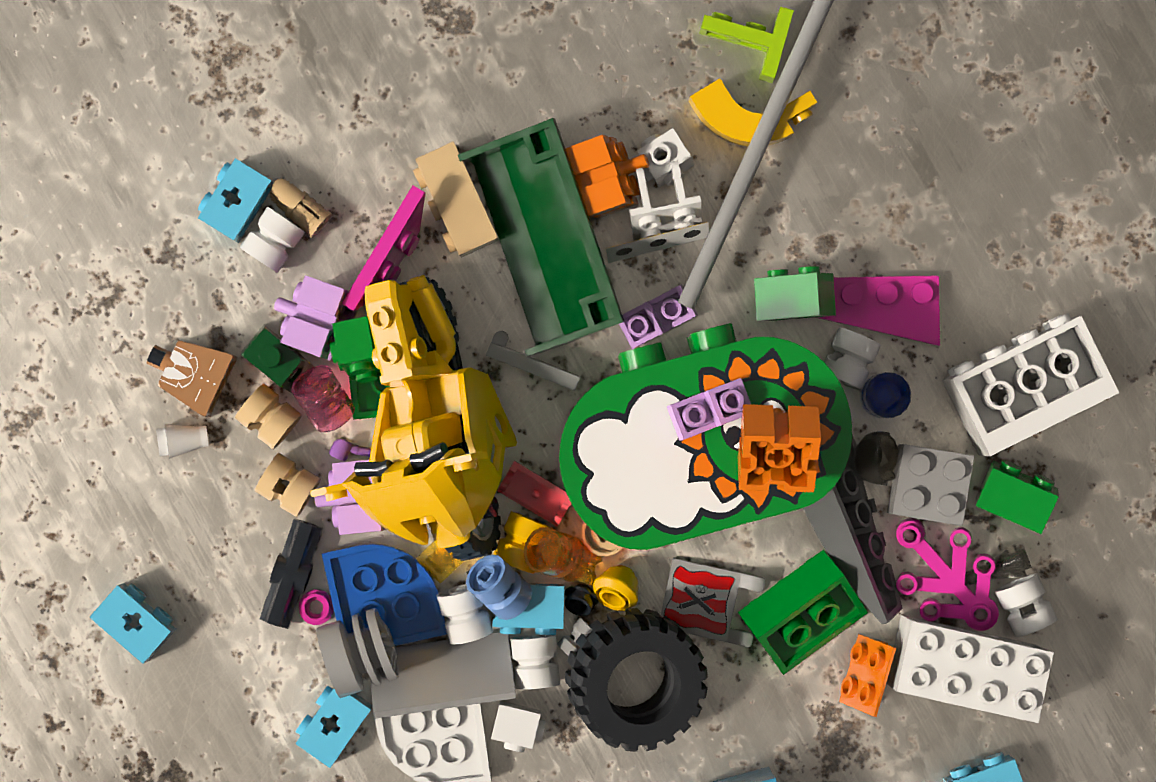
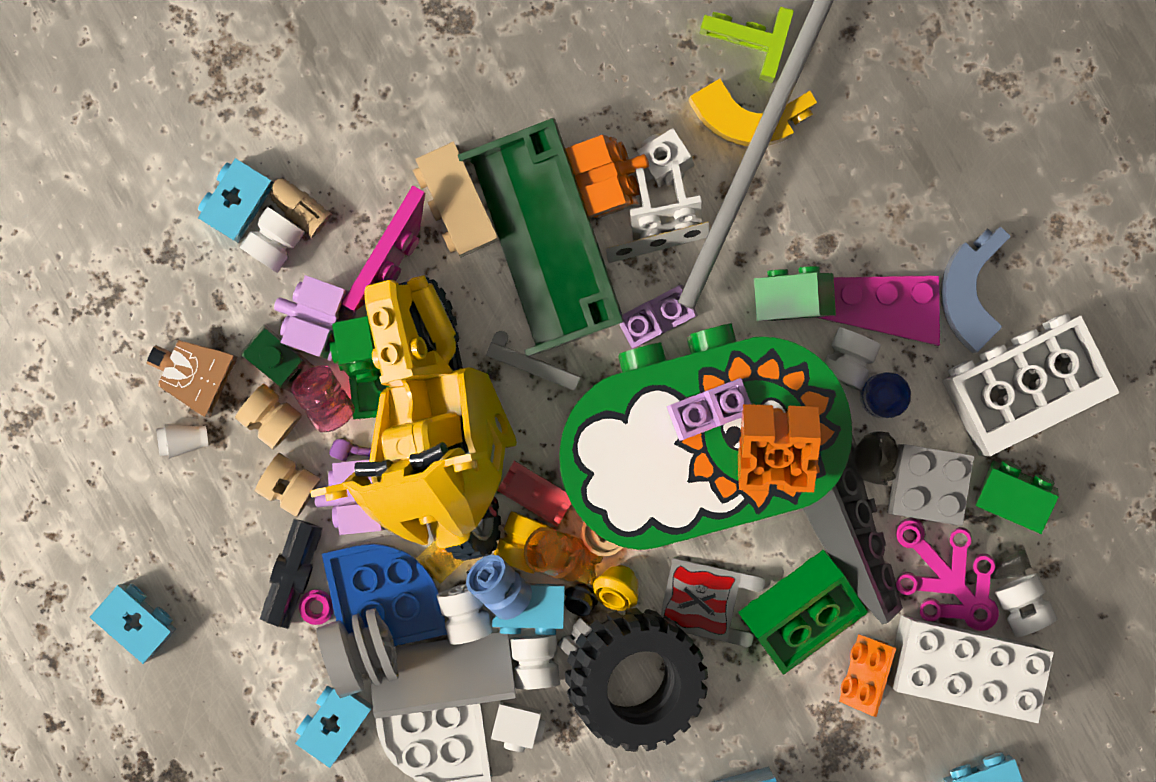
none -> sand blue arch [941,227,1011,353]

